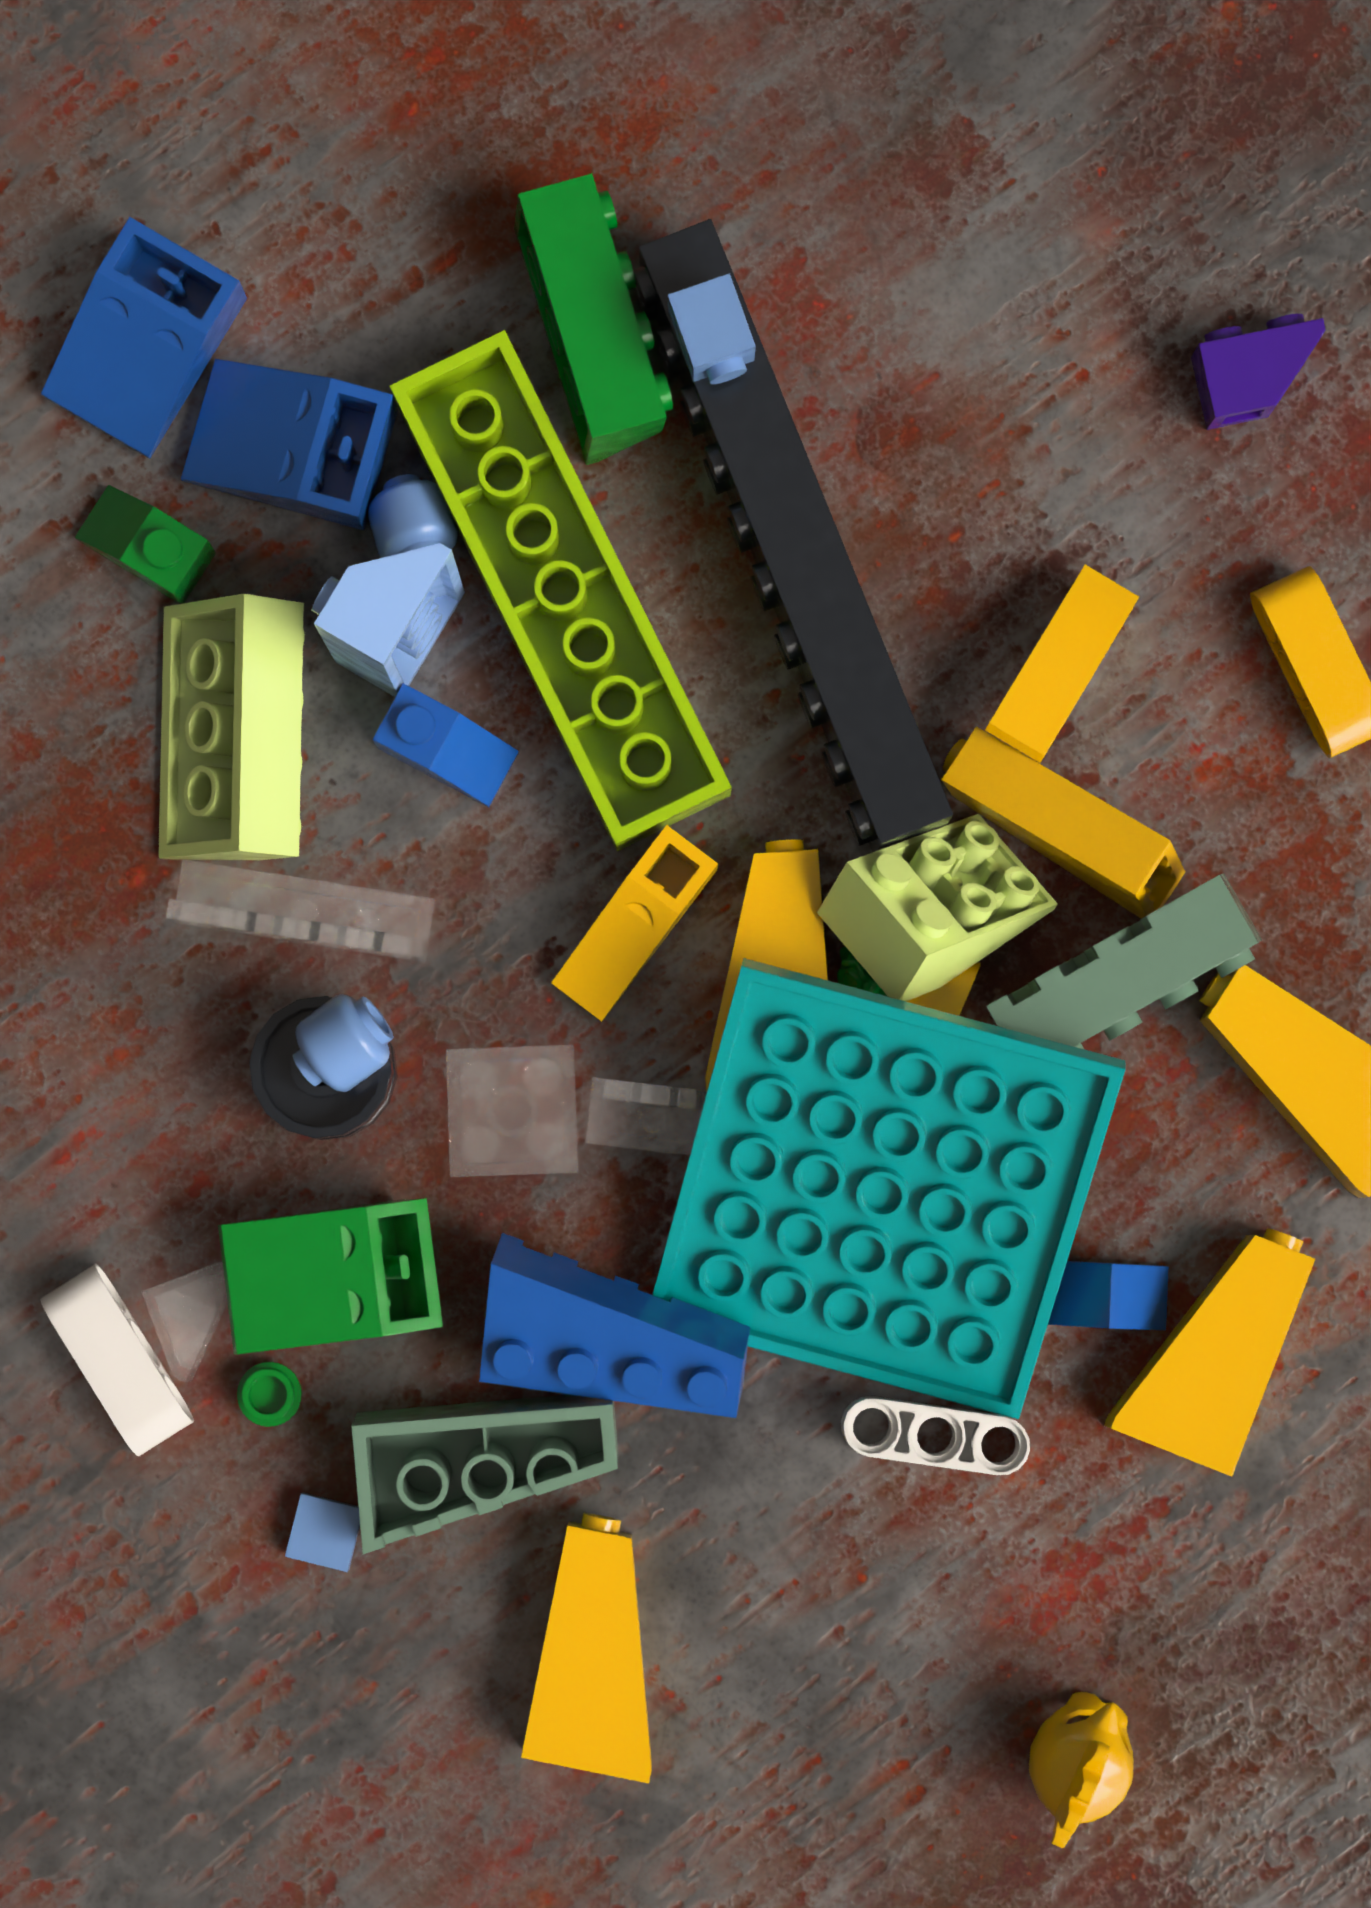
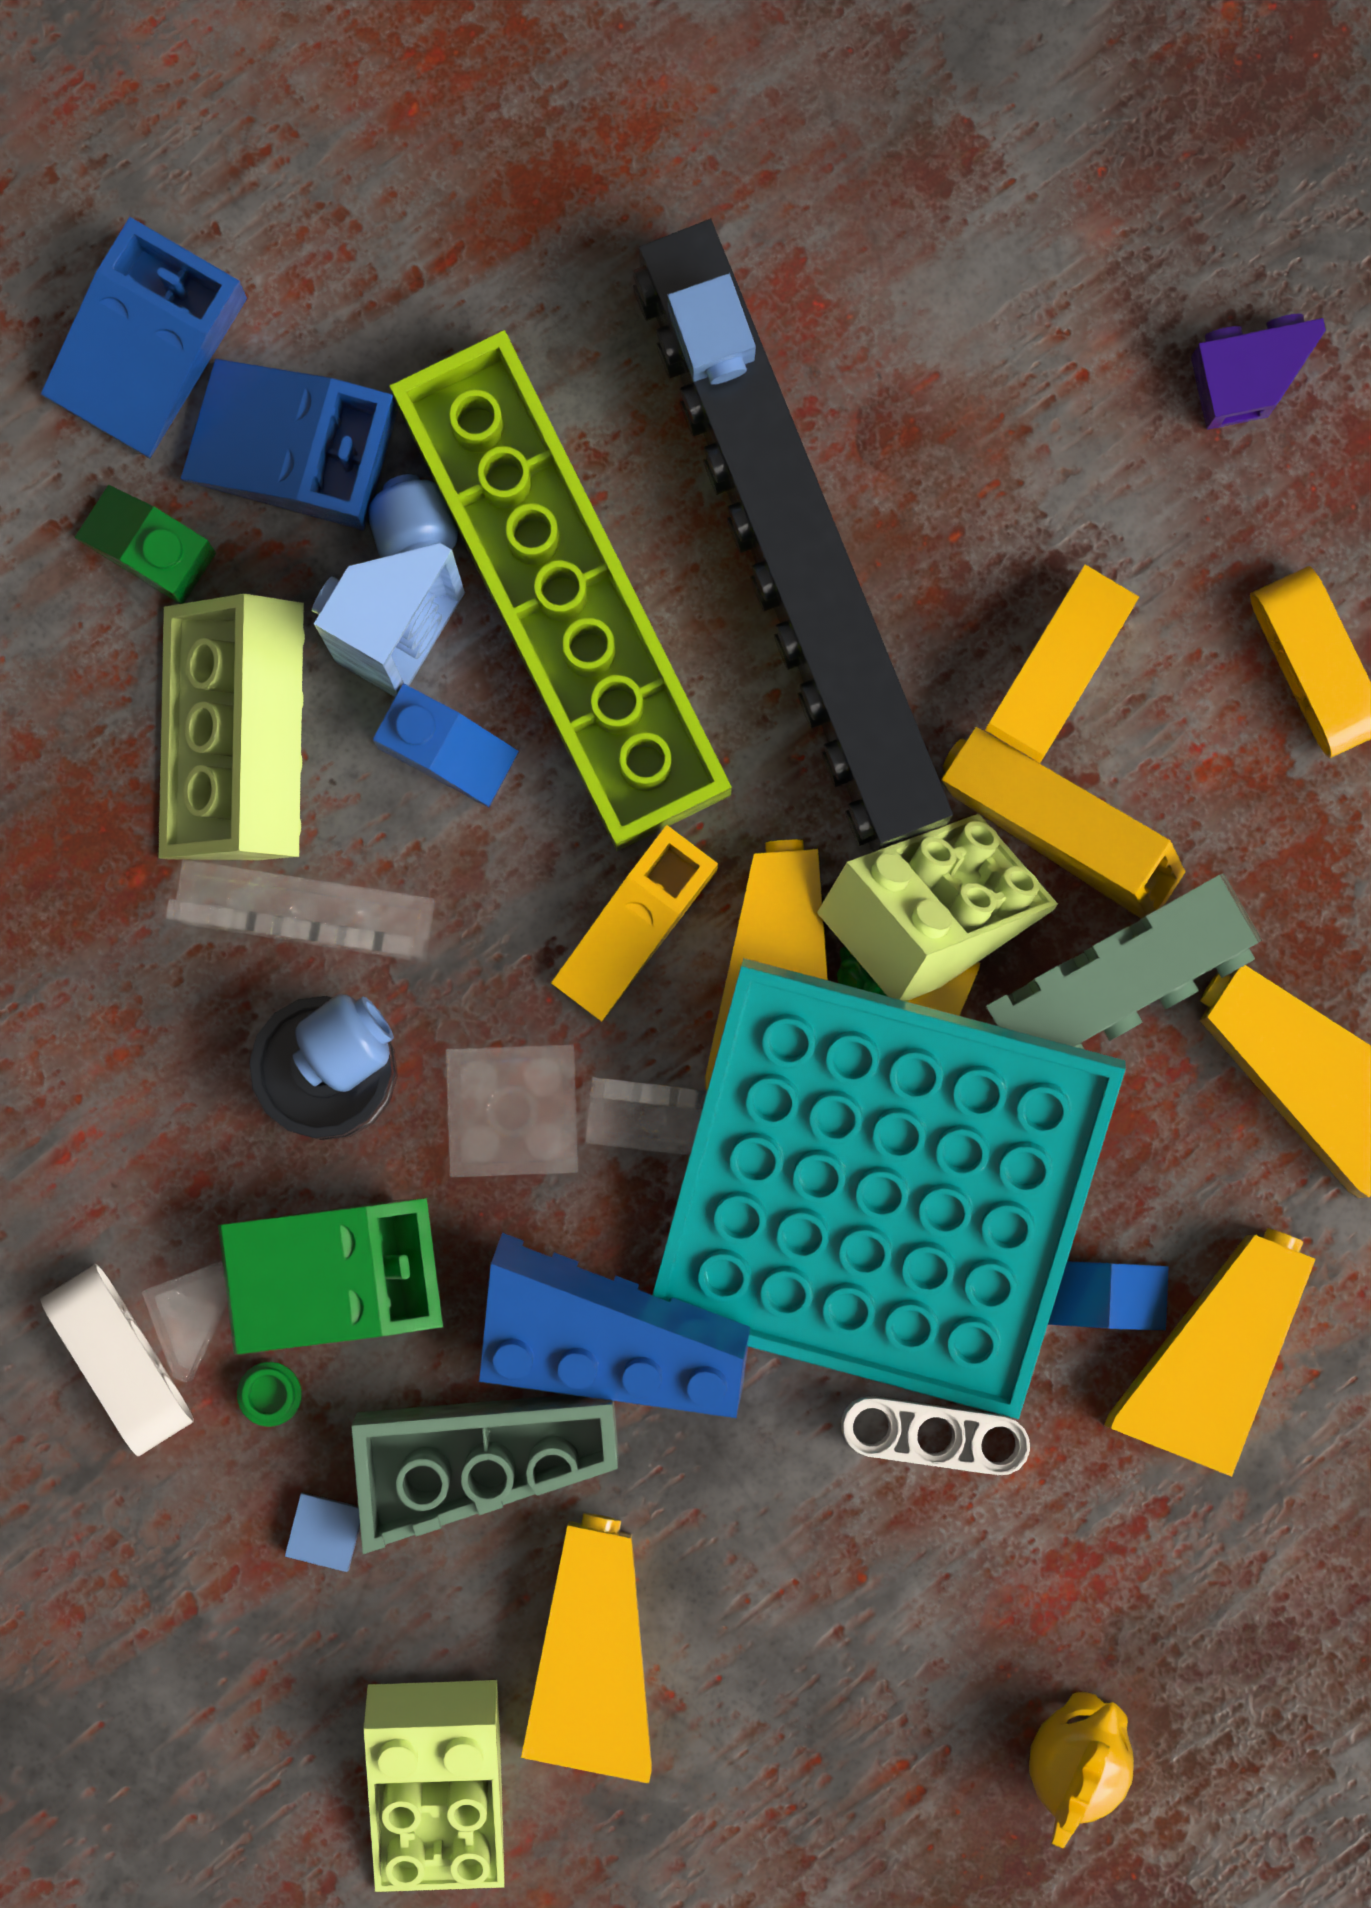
green slope [514,173,673,465] -> none
none -> yellowish green slope [364,1680,504,1892]

